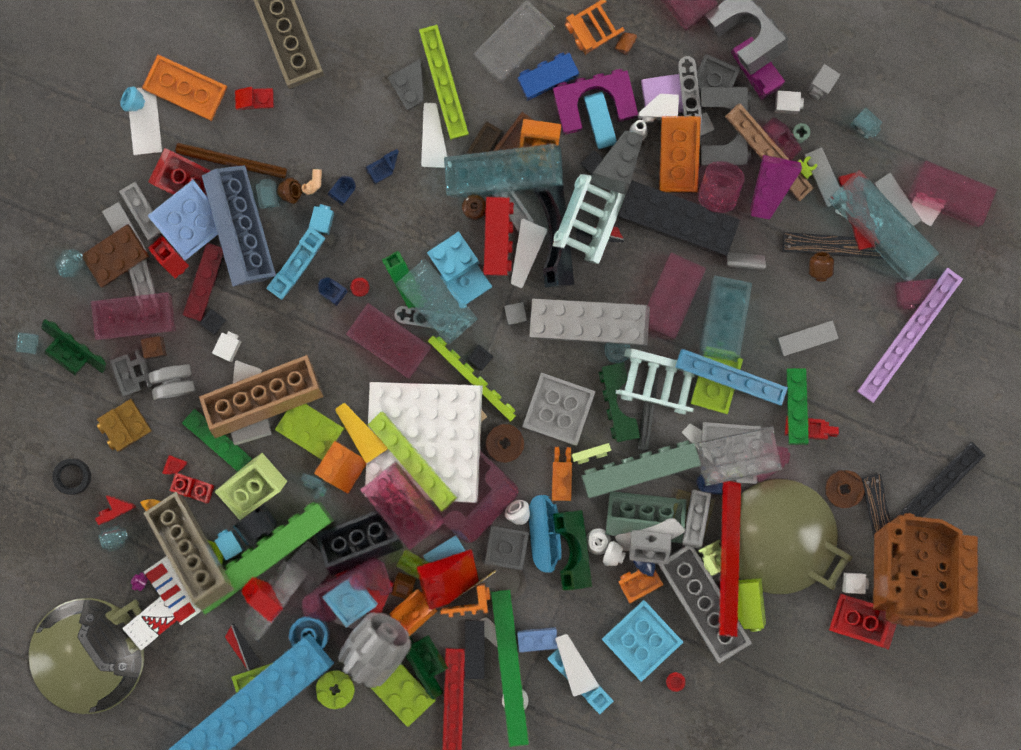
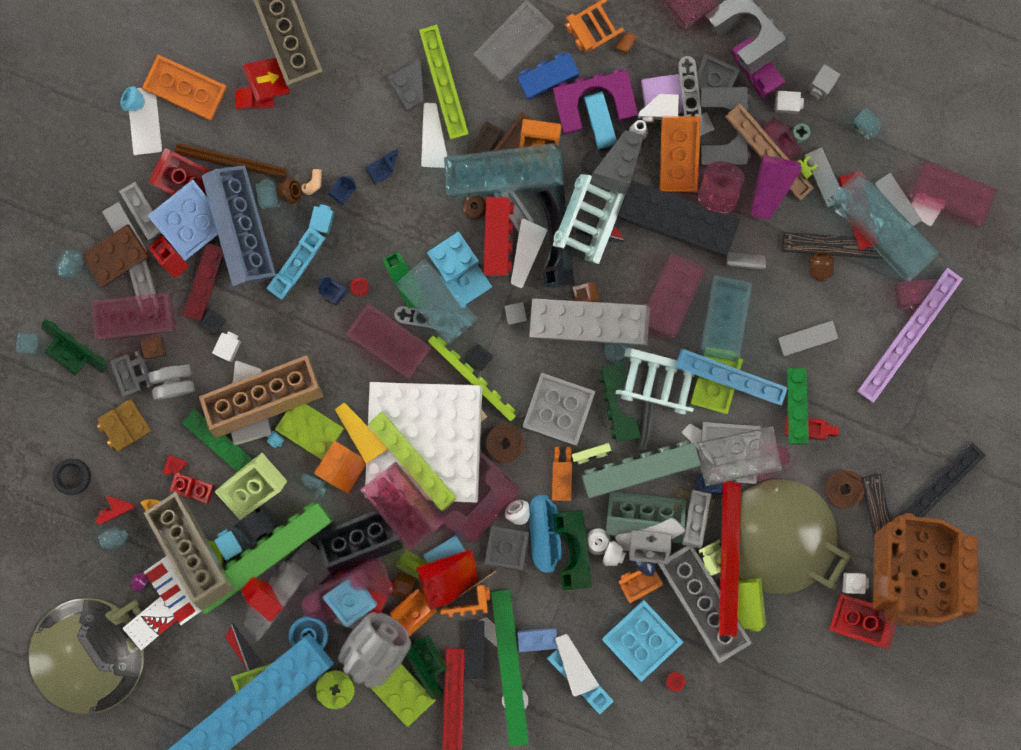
none -> red tile [243,57,290,102]
none -> medium azure plate [267,431,284,448]
none -> dark orange slope [572,282,599,302]

